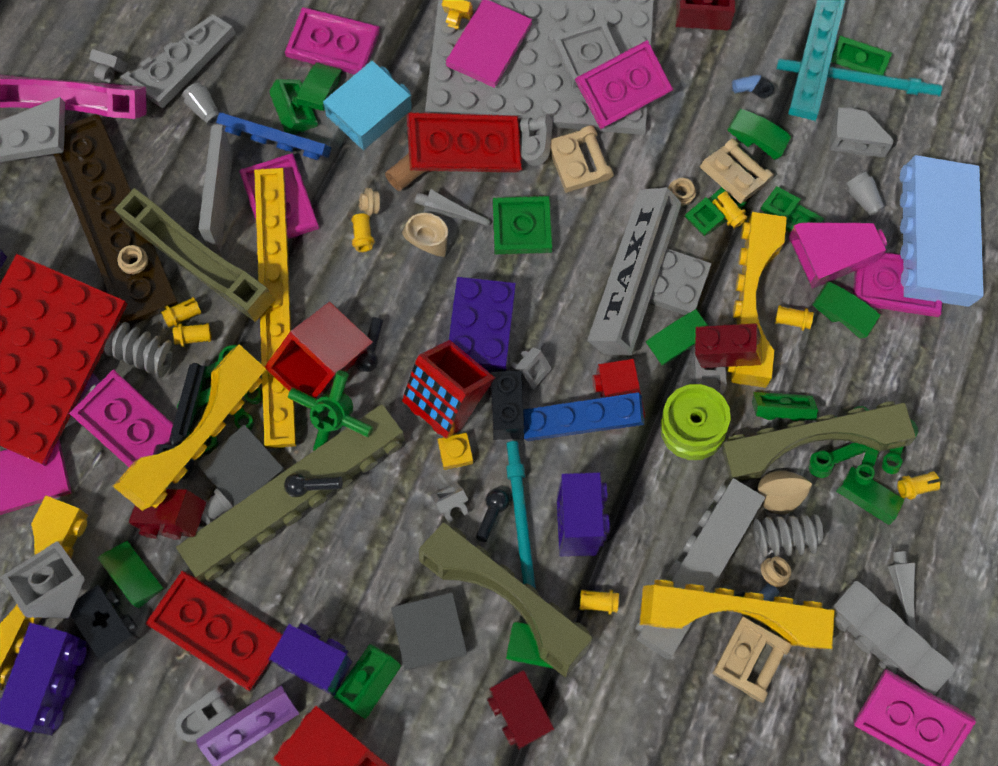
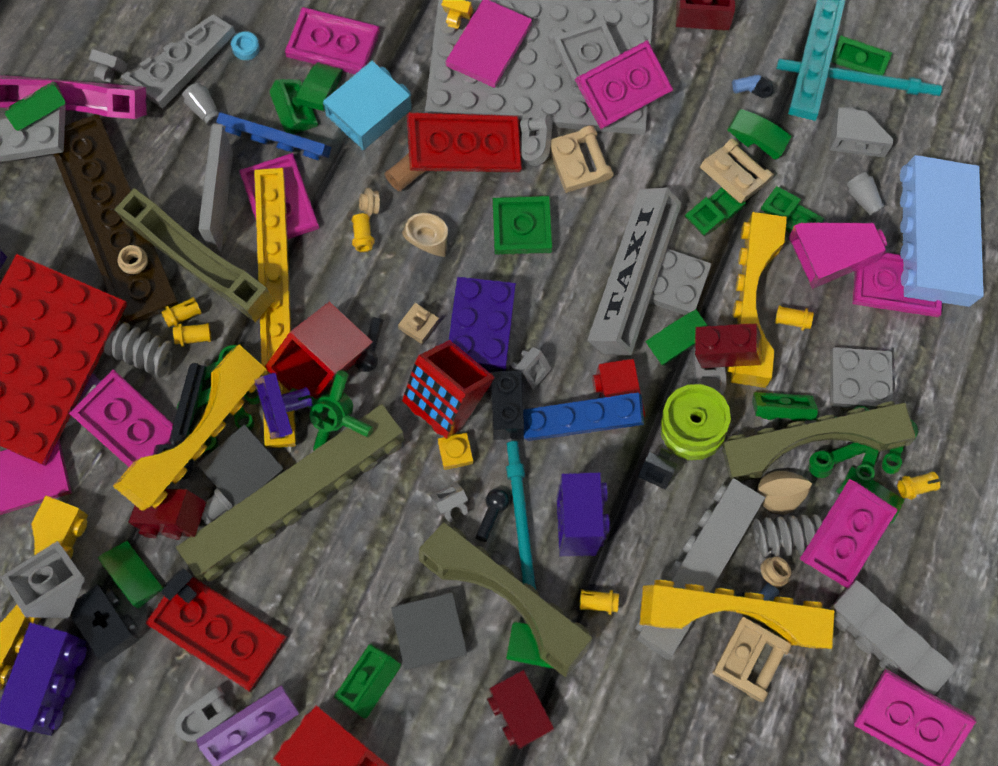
dark purple brick [269,623,353,696] -> none
black bar [284,473,343,498] -> none
light grey piece [414,189,490,225] -> none
tan plate [668,178,696,206] -> none
yellow pin [712,191,747,229] -> none
green slope [812,282,880,339] -> none
light grey piece [888,551,916,631] -> none
none -> green slope [4,81,65,131]
none -> black tile [160,567,197,604]
none -> medium azure tile [231,32,260,60]
none -> dark purple tile [254,373,312,439]
none -> tan tile [398,303,439,345]
none -> black tile [638,448,677,490]
none -> dark pink tile [800,479,898,588]
none -> light grey plate [830,347,893,410]

